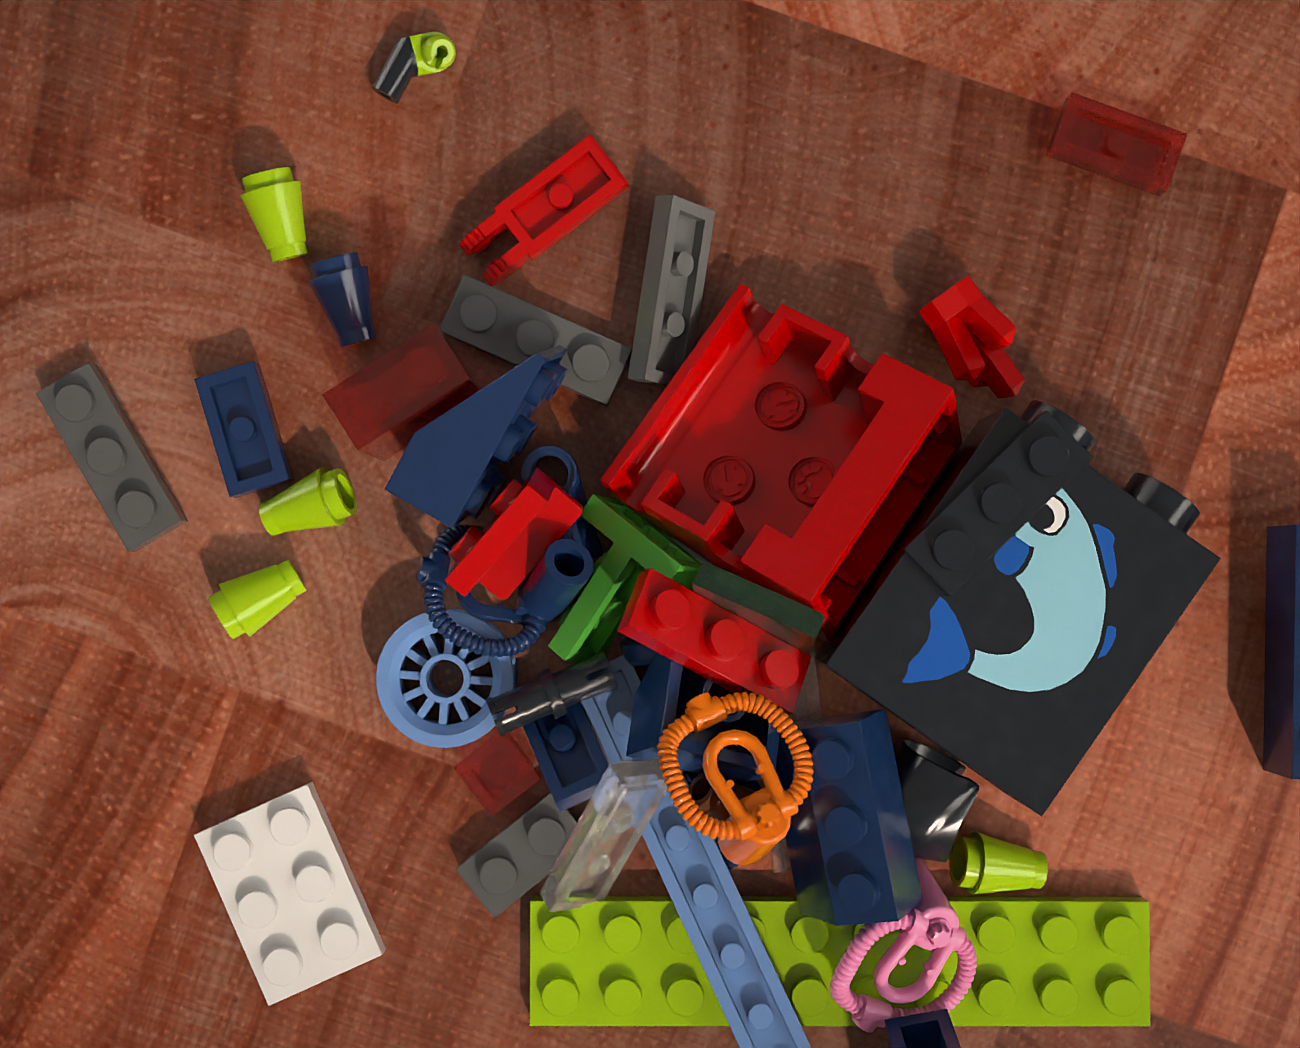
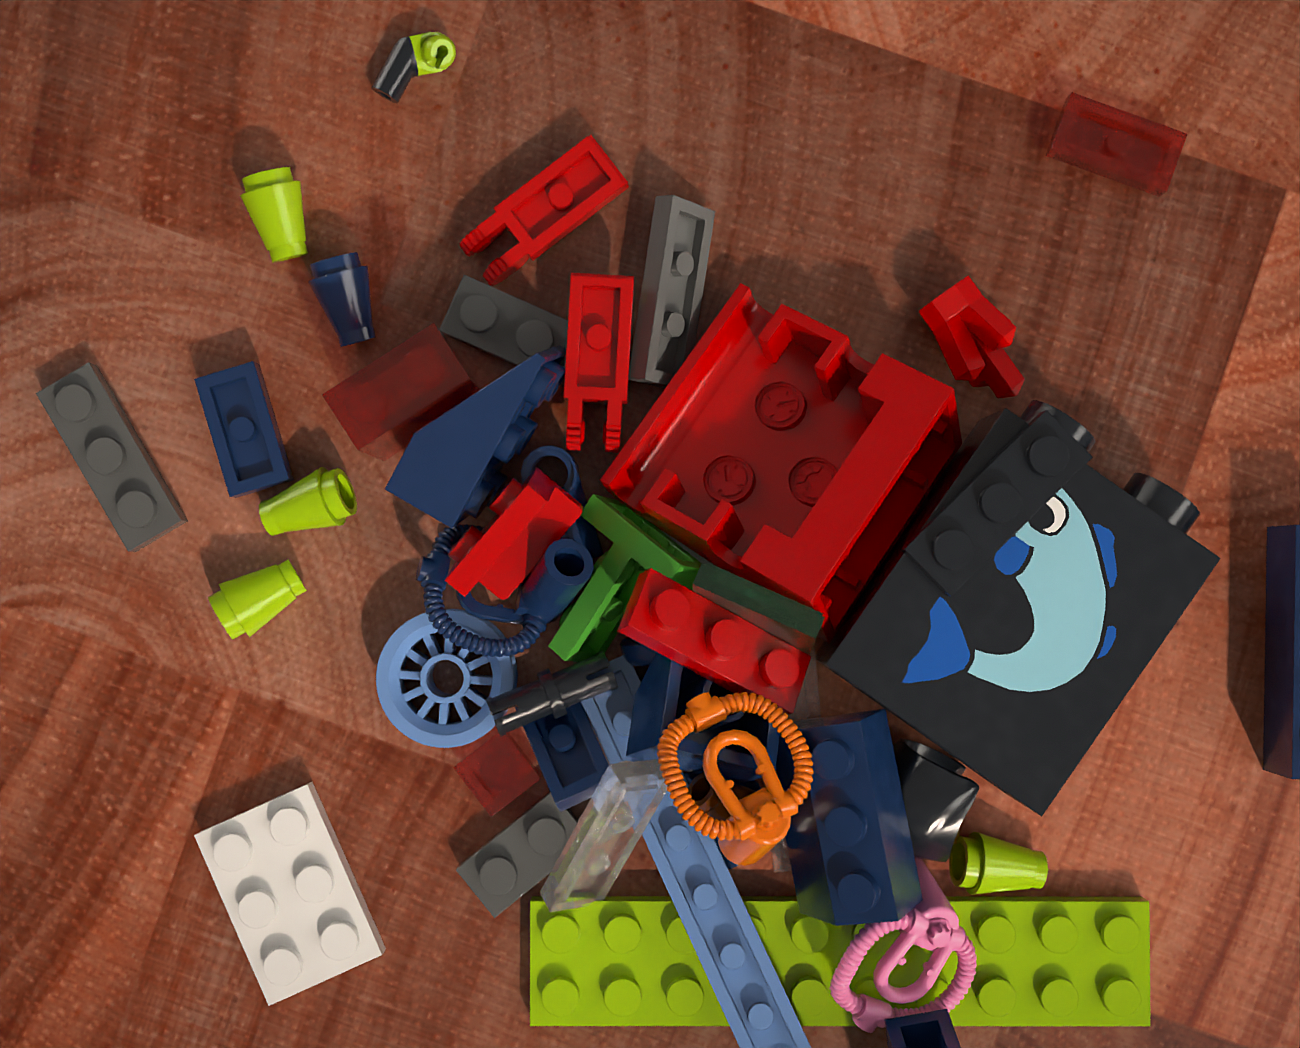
none -> red hinge [564,273,634,453]

